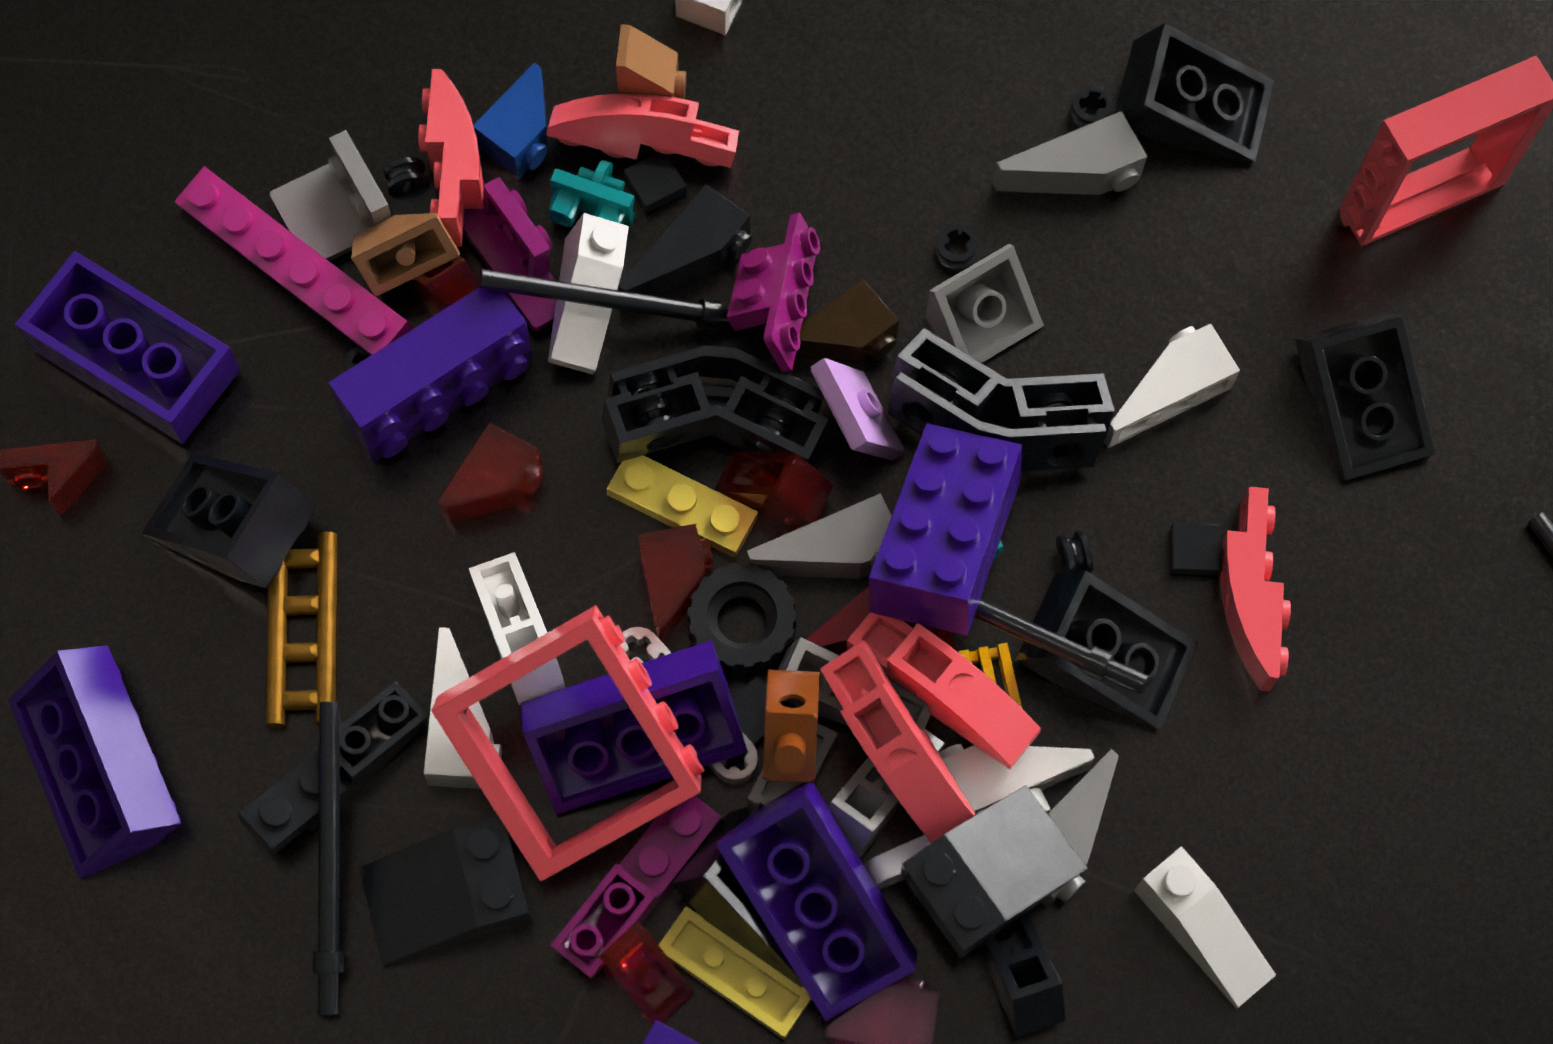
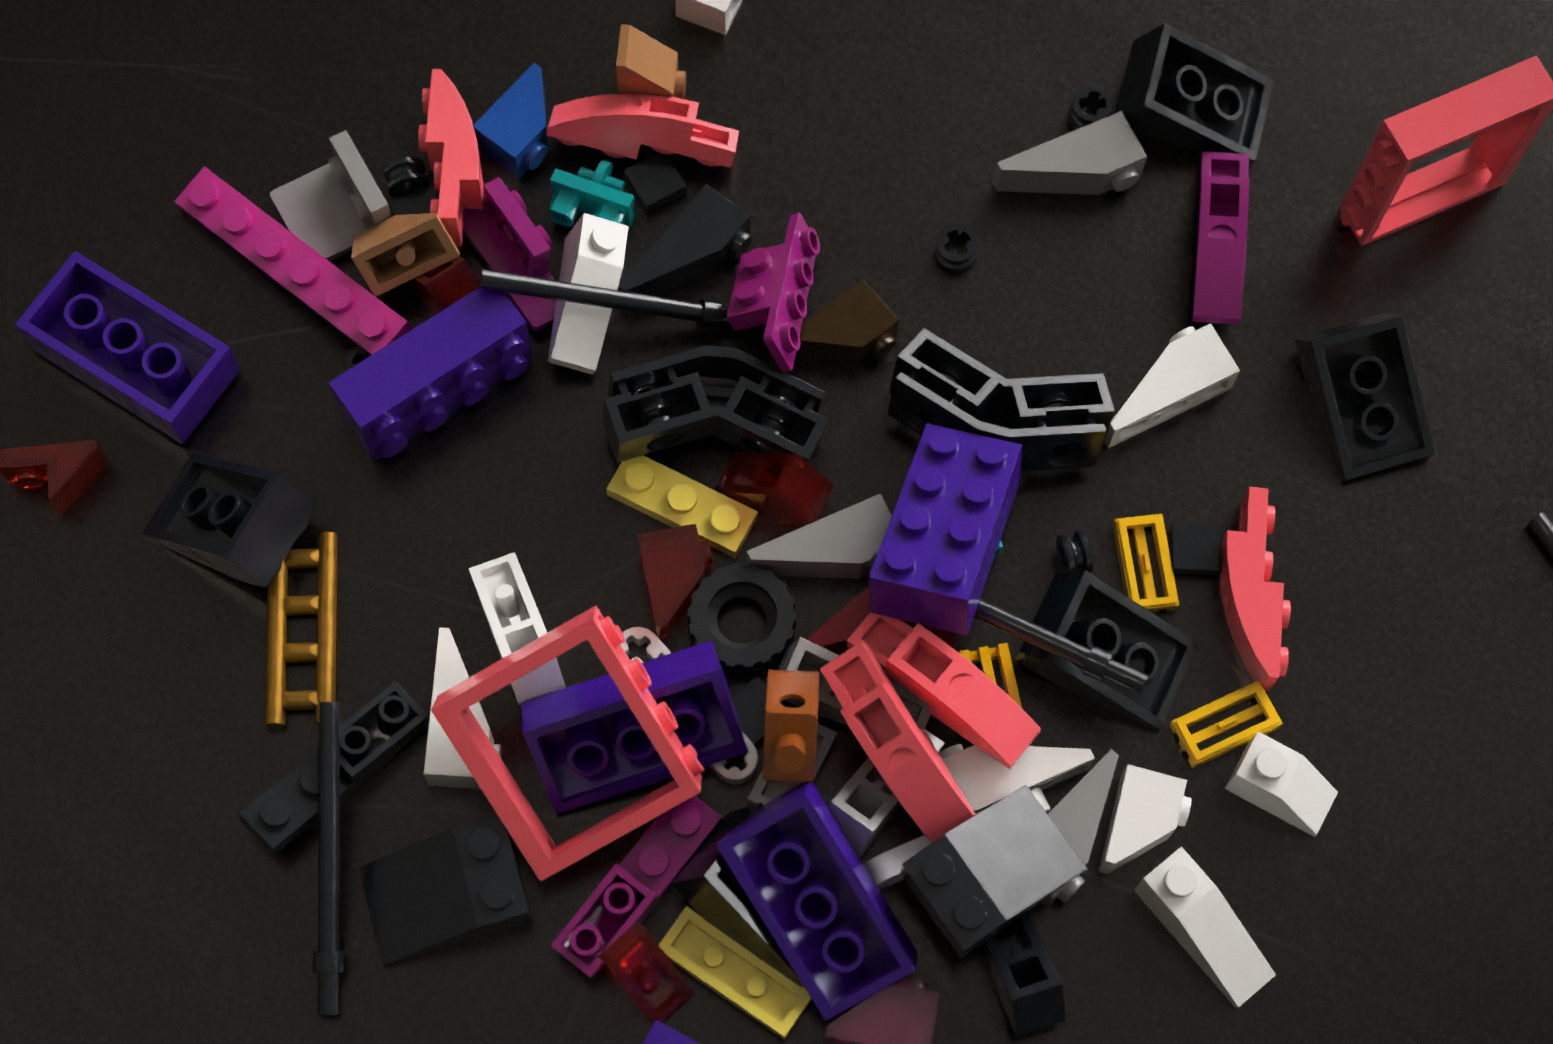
dark purple slope [8,645,181,878] -> none
clear red slope [438,423,545,523] -> none
lavender plate [811,358,906,461] -> none
light grey slope [925,244,1044,363] -> none
none -> white slope [1098,764,1192,874]
none -> yellow tile [1112,514,1179,613]
none -> yellow tile [1169,680,1283,769]
none -> magenta slope [1192,151,1250,325]
none -> white slope [1225,732,1338,837]

